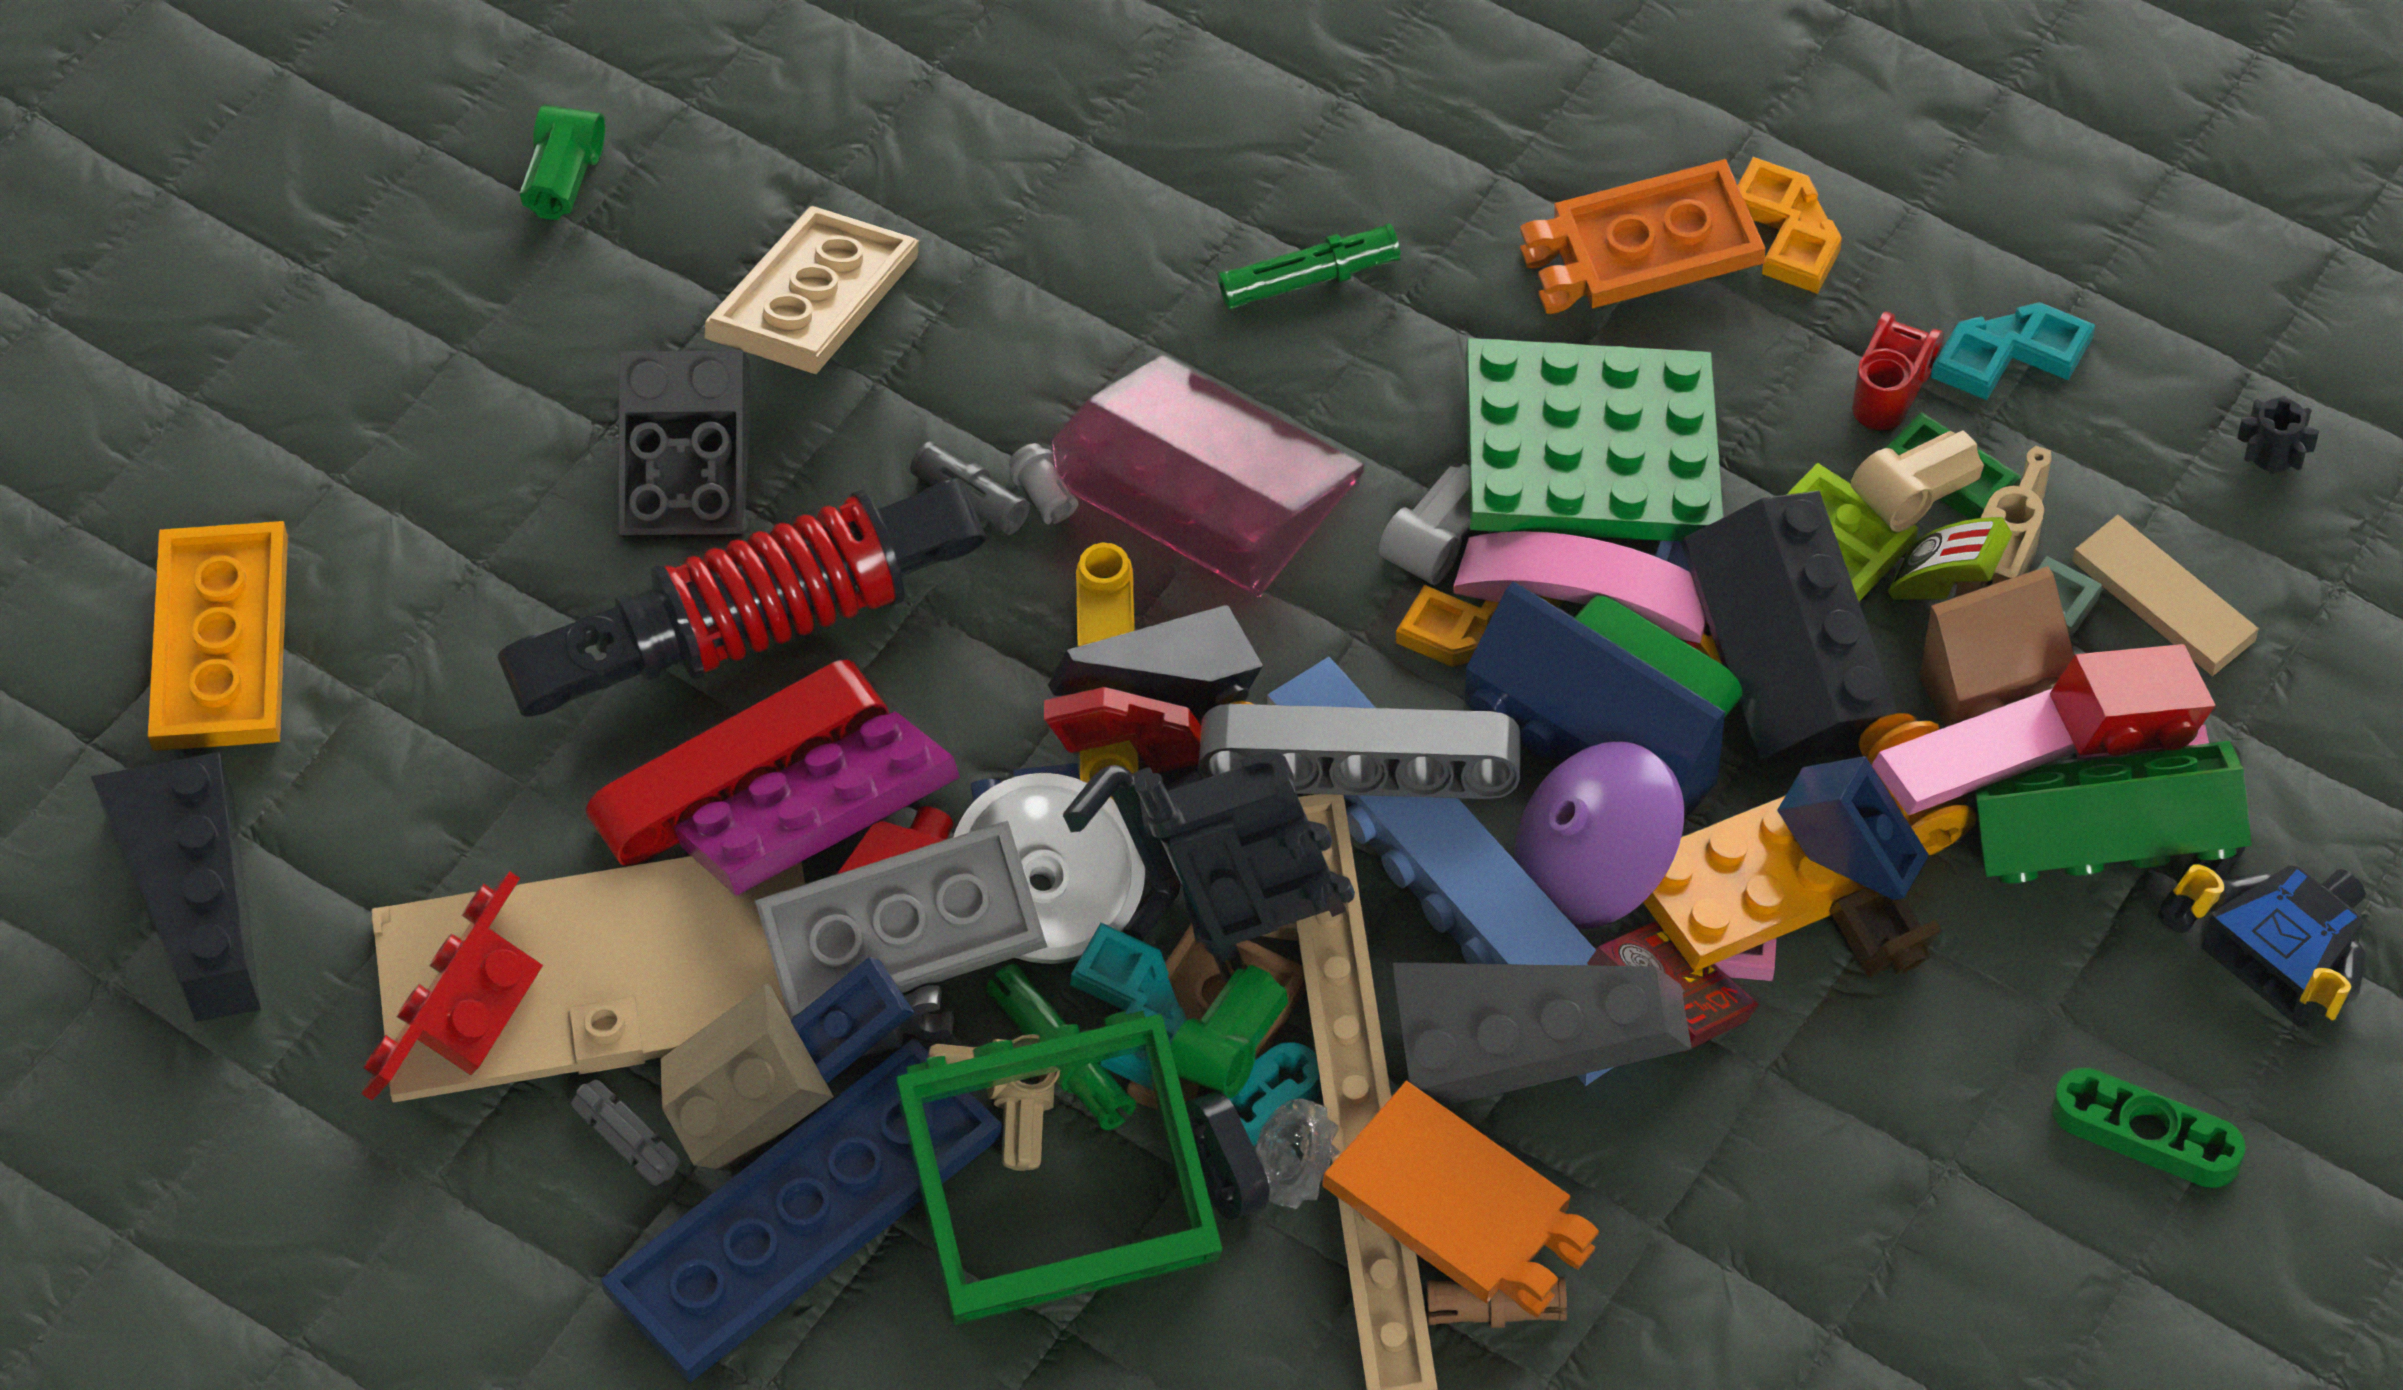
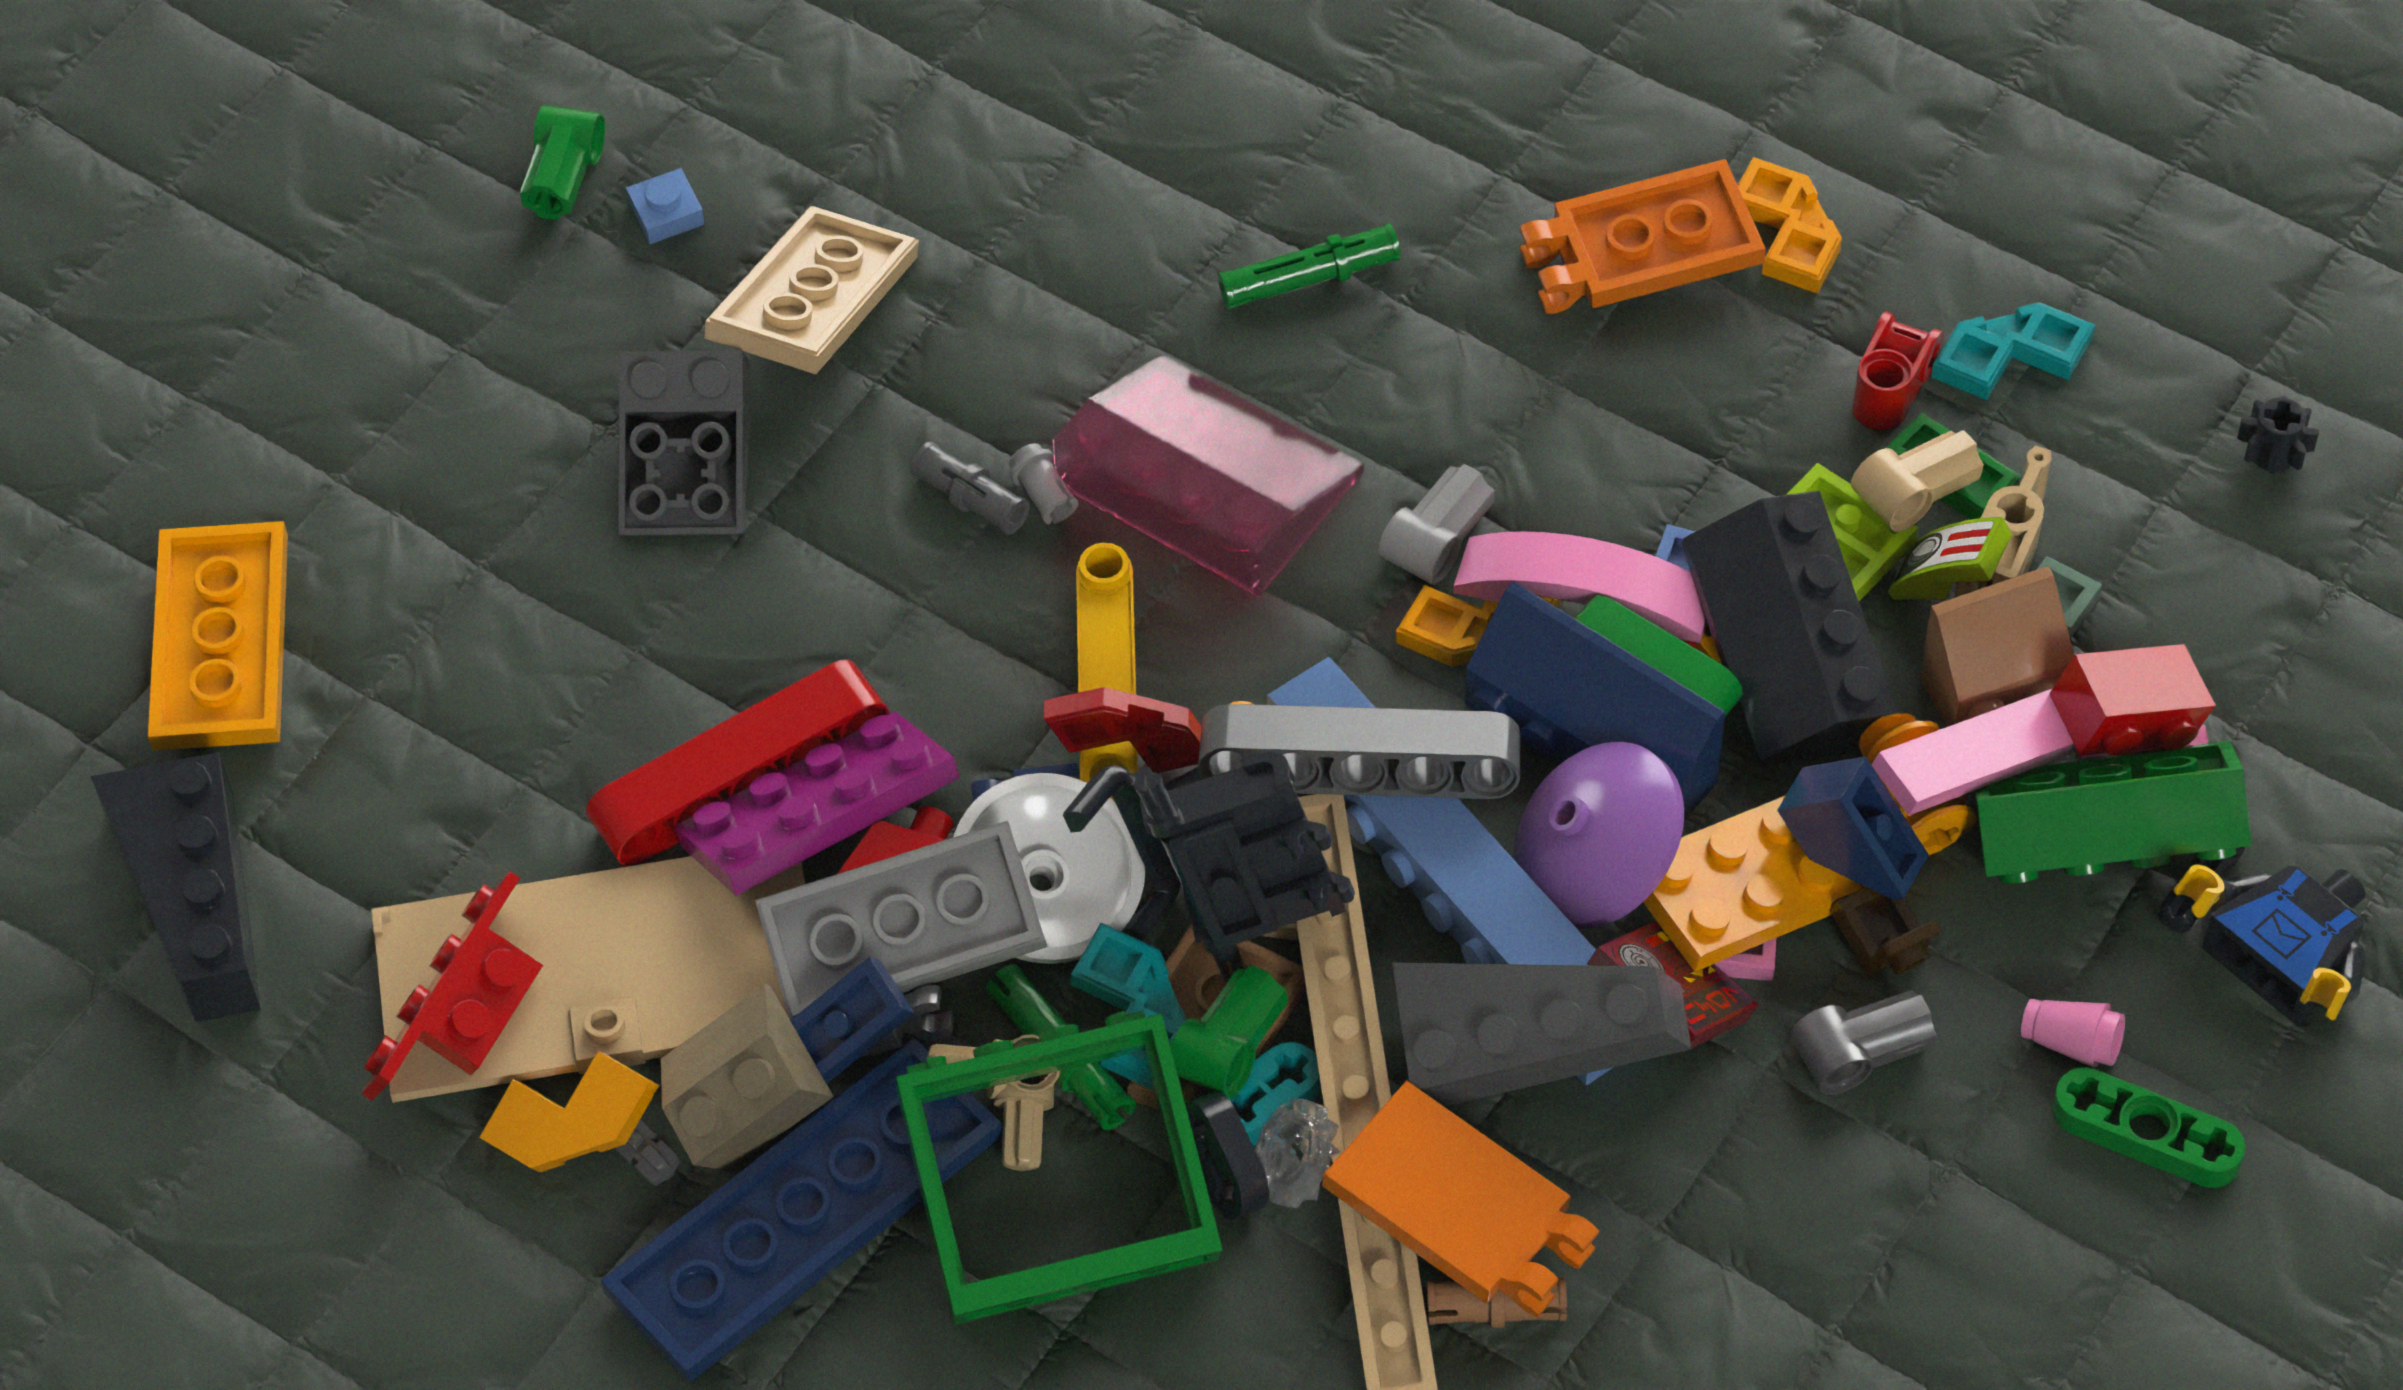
piece [497,480,987,717] -> none
slope [1048,605,1263,715] -> none
plate [1465,338,1723,542] -> none
tan tile [2072,515,2259,676] -> none
none -> light orange tile [479,1051,659,1173]
none -> medium blue plate [626,168,705,244]
none -> flat silver piece [1791,990,1937,1095]
none -> bright pink cone [2021,999,2125,1069]

